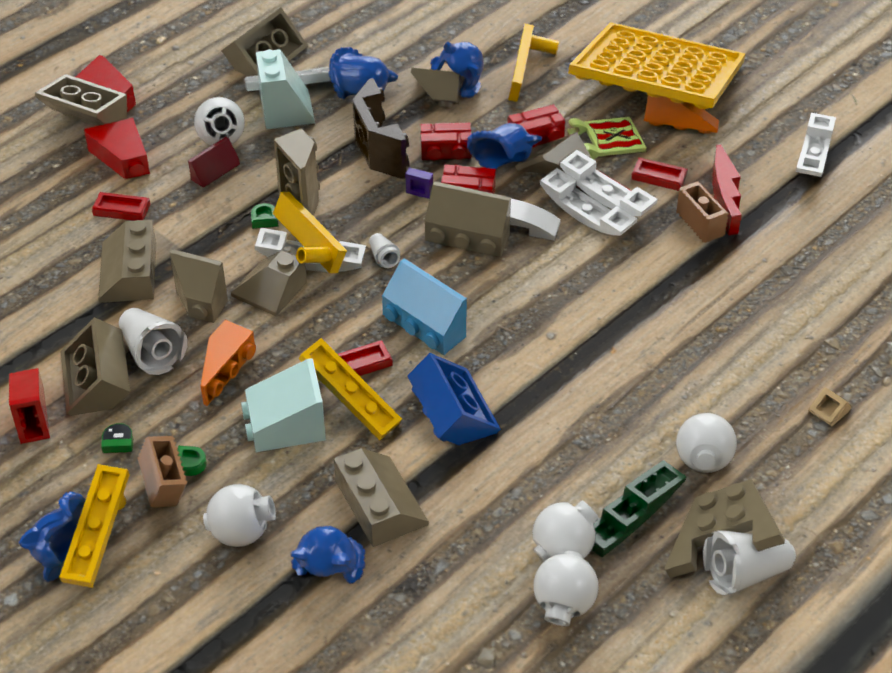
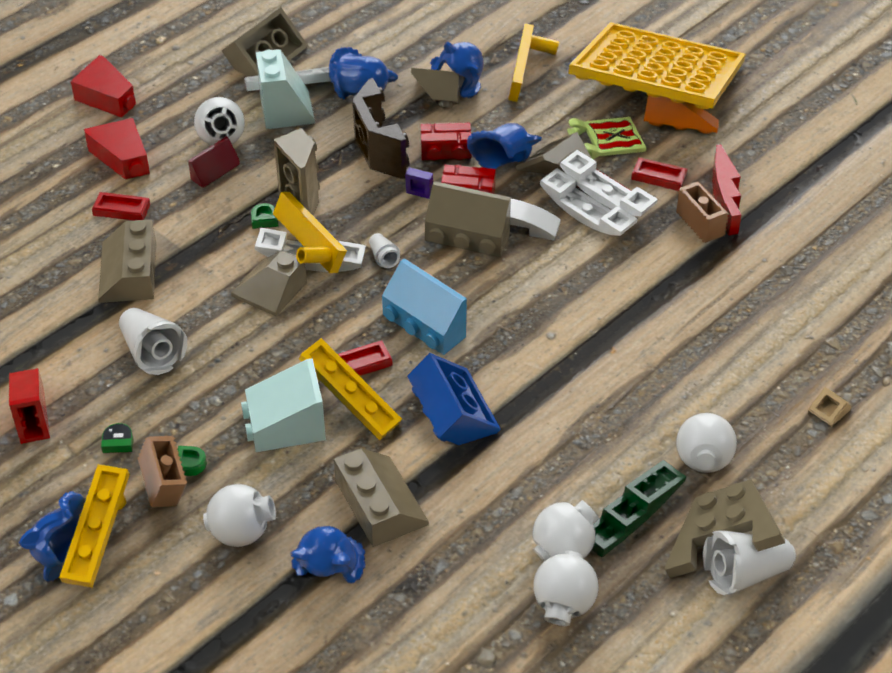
dark tan slope [35,74,127,125] -> none
dark tan slope [60,317,130,416] -> none
dark tan slope [170,249,228,323] -> none
orange slope [200,319,256,406] -> none
red brick [508,104,565,148] -> none
white slope [796,113,836,177] -> none

